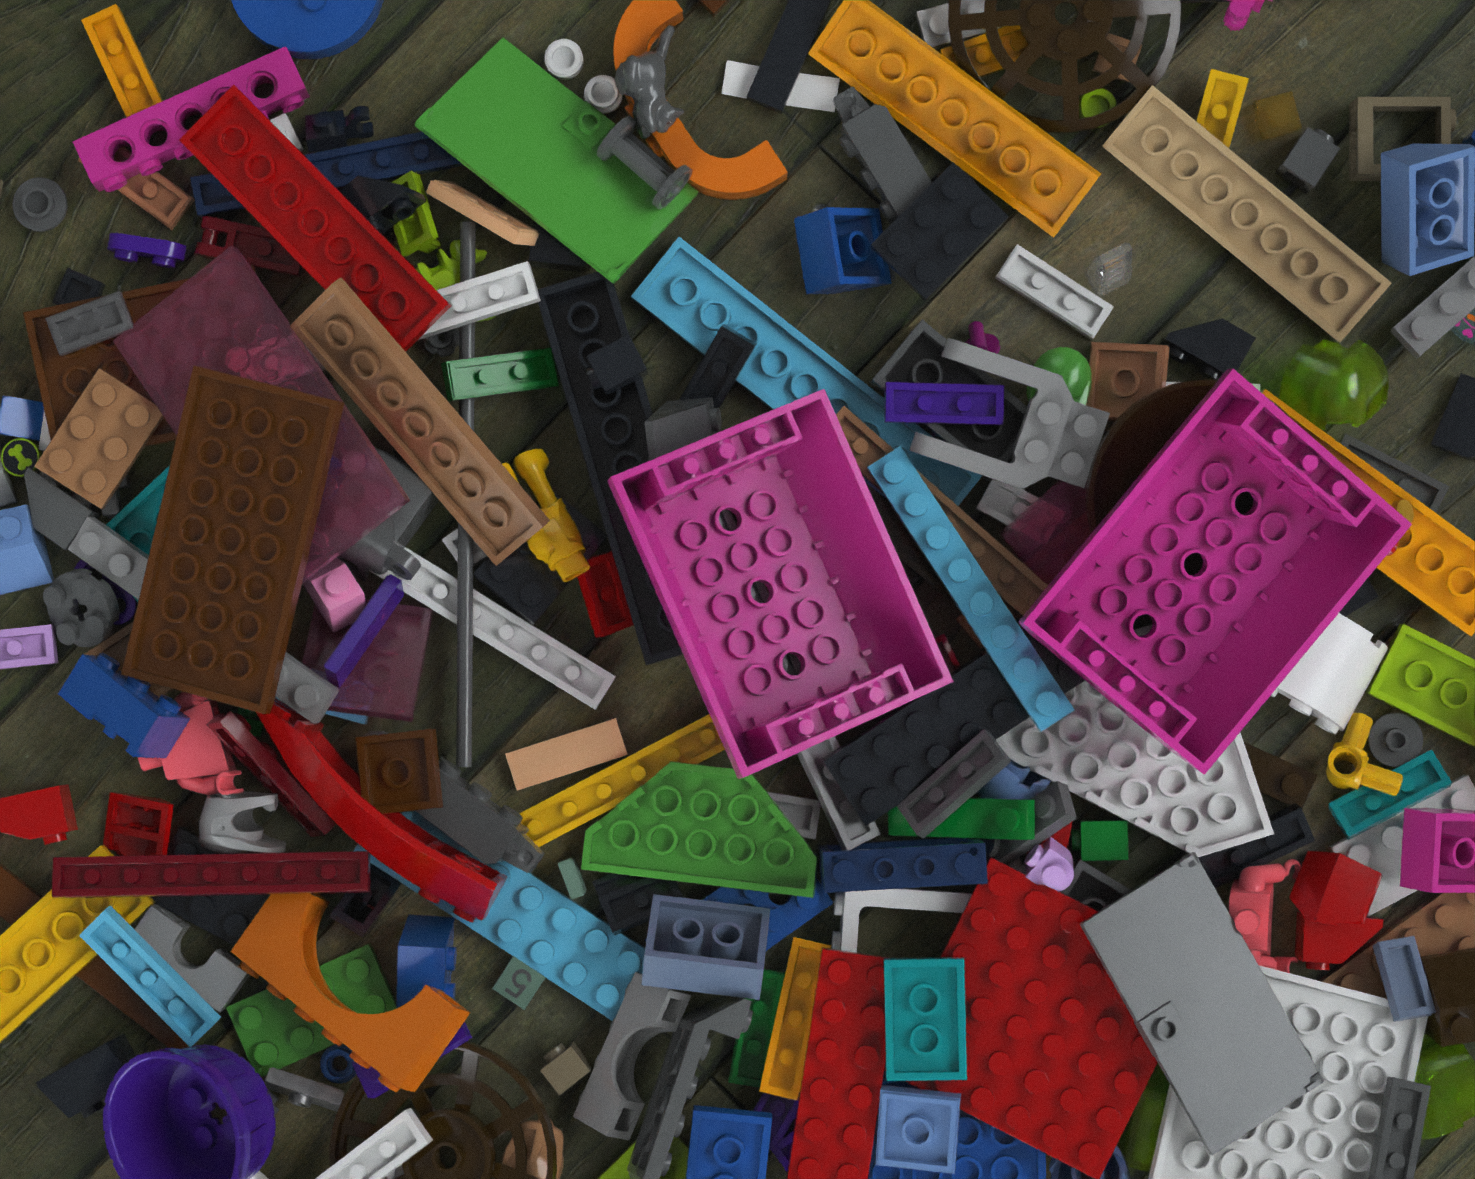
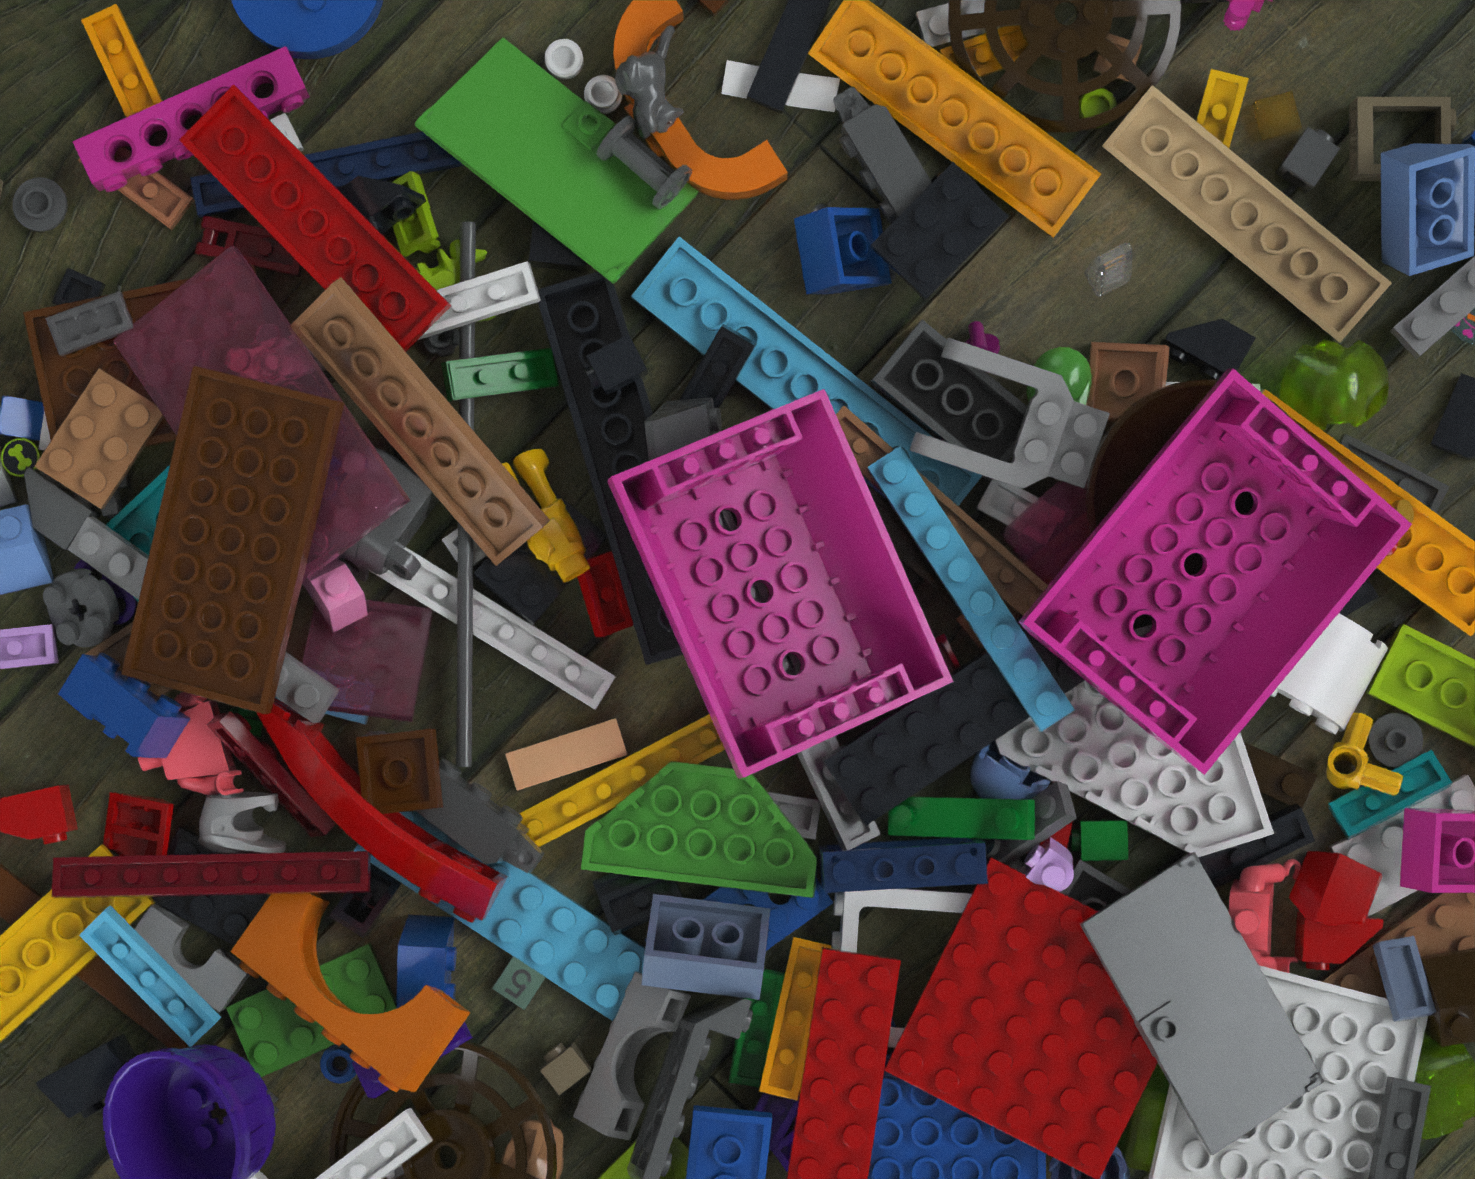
dark purple plate [107,233,186,268] -> none
flat silver plate [264,1067,345,1111] -> none
black plate [305,106,374,152] -> none
dark purple tile [324,574,404,688] -> none
light nougat tile [426,180,540,246] -> none
sand green tile [558,856,587,900] -> none
medium blue tile [875,1085,961,1174] -> none
dark purple plate [884,382,1004,425] -> none
teal plate [884,957,967,1081] -> none
dark grey plate [897,729,1011,839] -> none
white tile [995,244,1114,340] -> none

